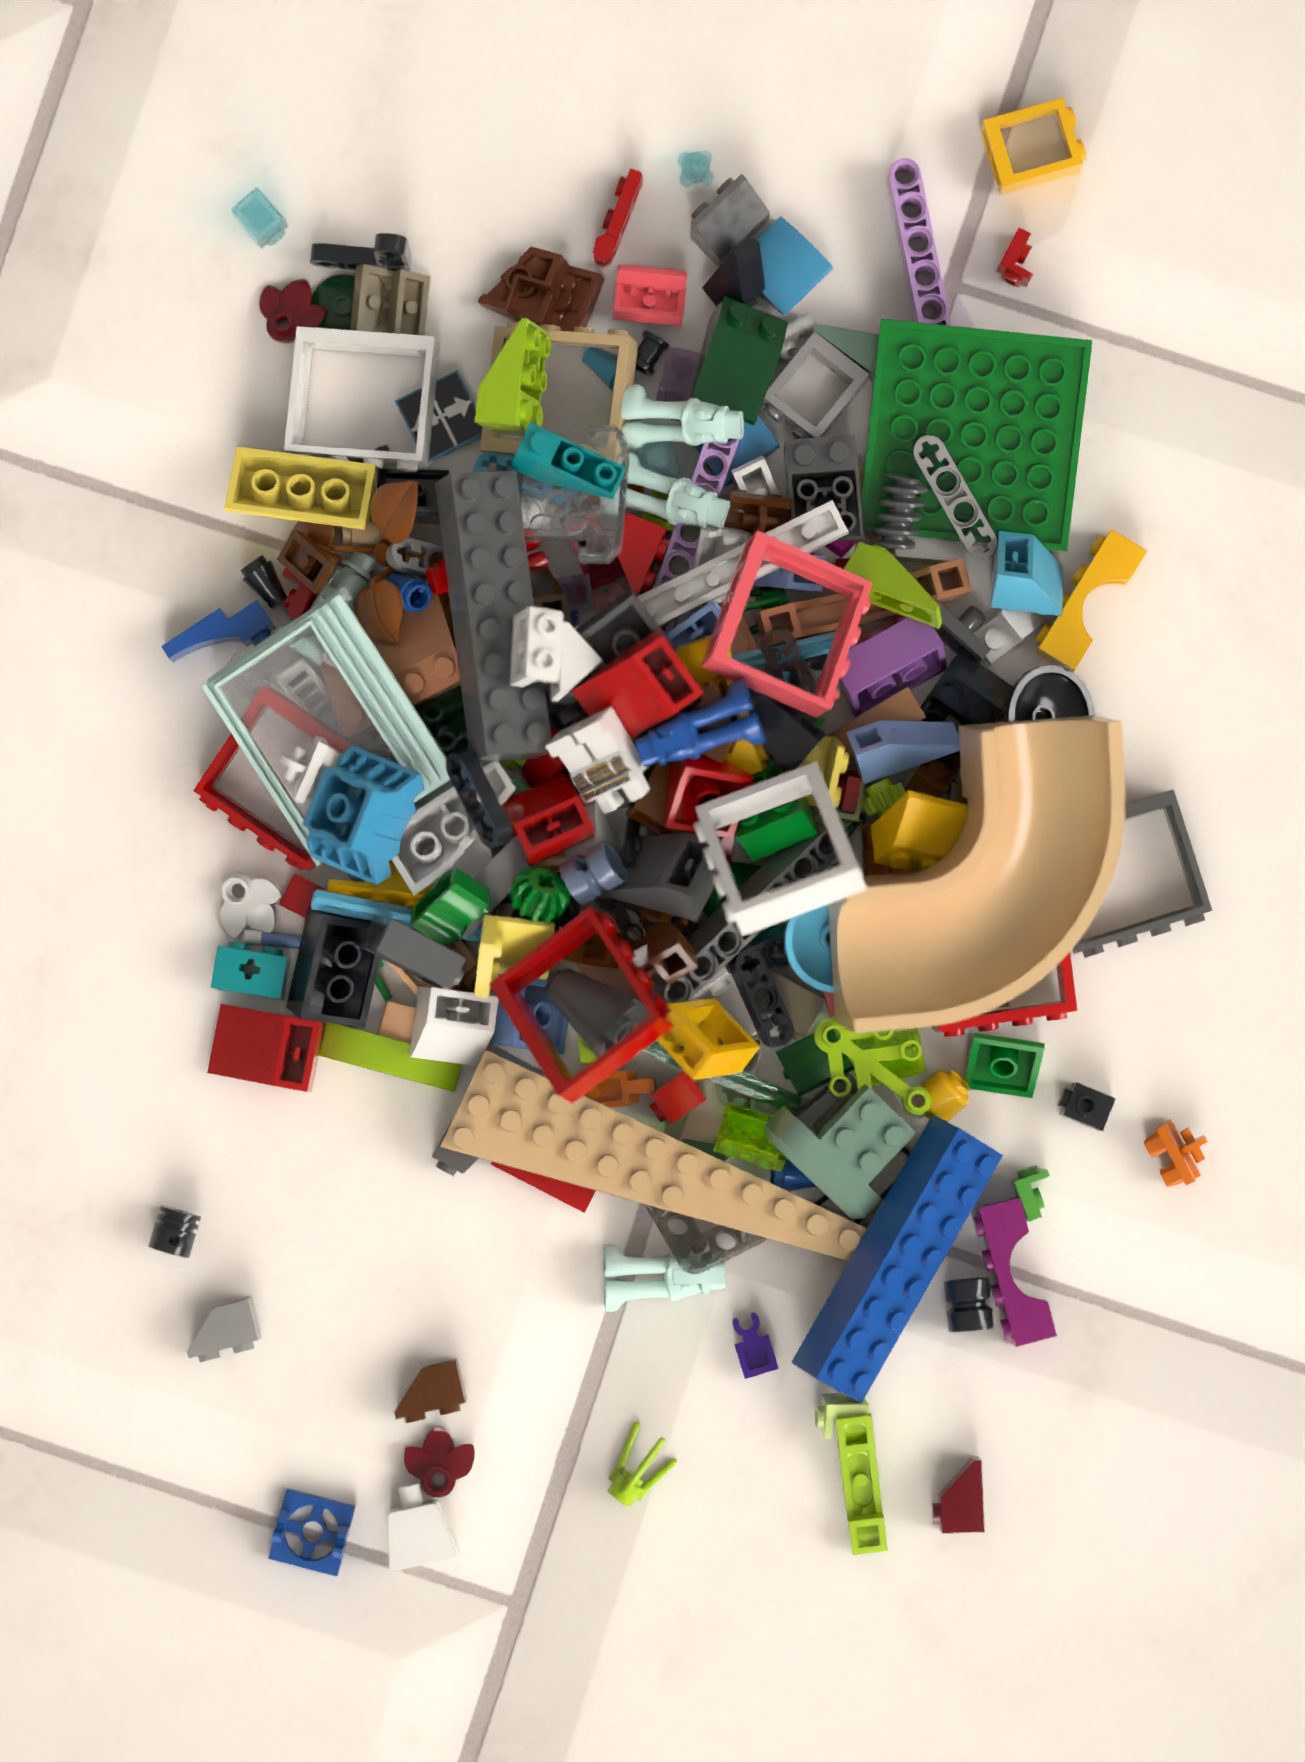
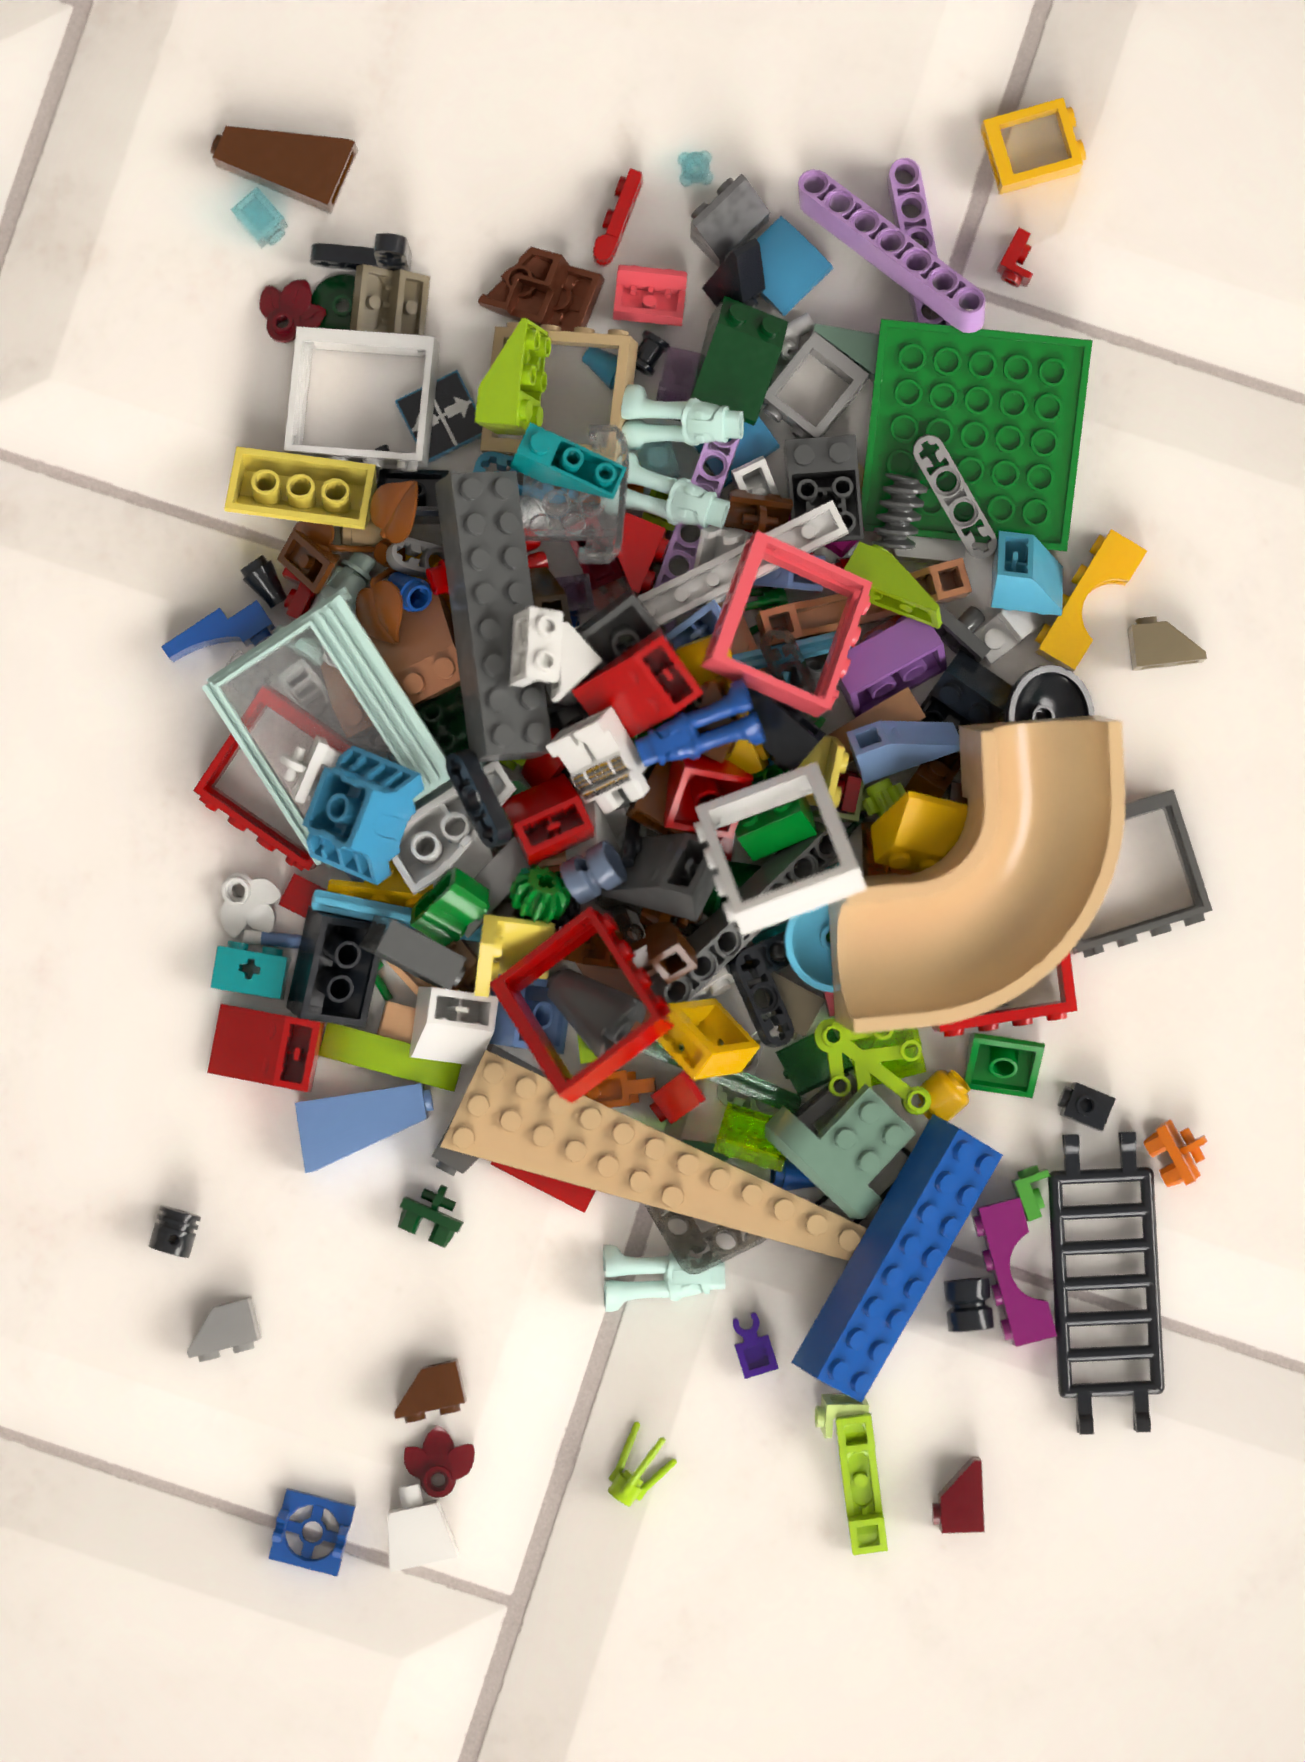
none -> reddish brown slope [210,126,358,213]
none -> medium blue slope [295,1083,434,1173]
none -> dark green hips [398,1184,464,1248]
none -> lavender beam [798,169,985,333]
none -> black bar [1048,1132,1165,1435]
none -> dark tan slope [1127,616,1207,671]

